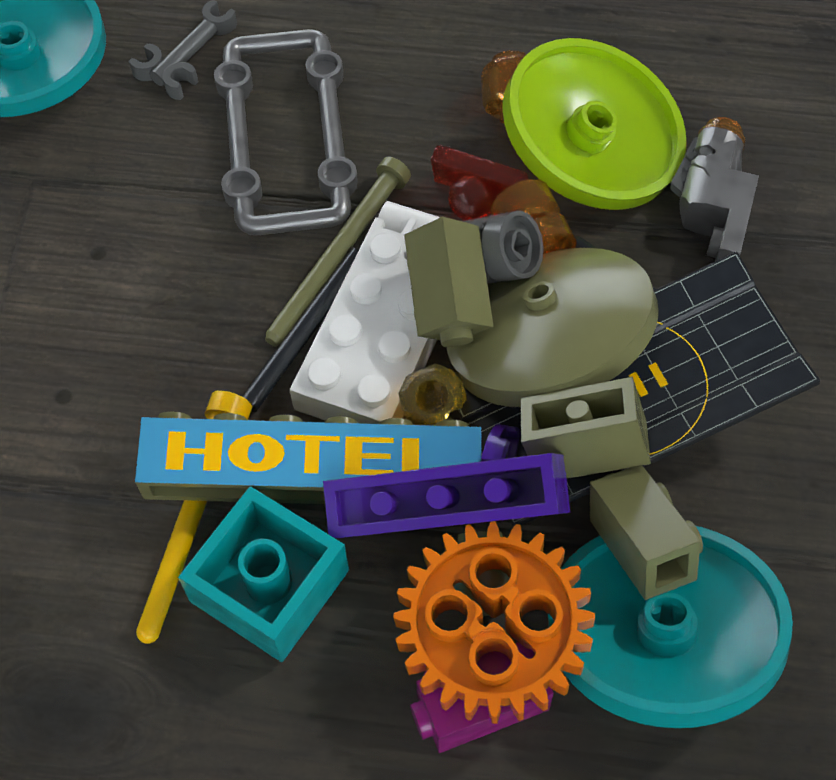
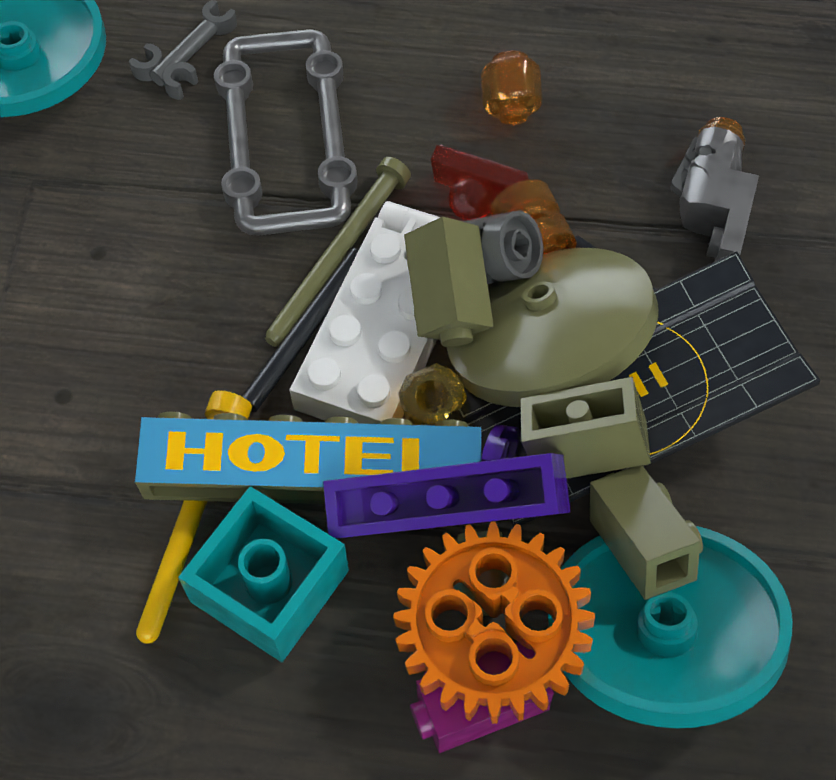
lime dish [503,38,686,210] -> none

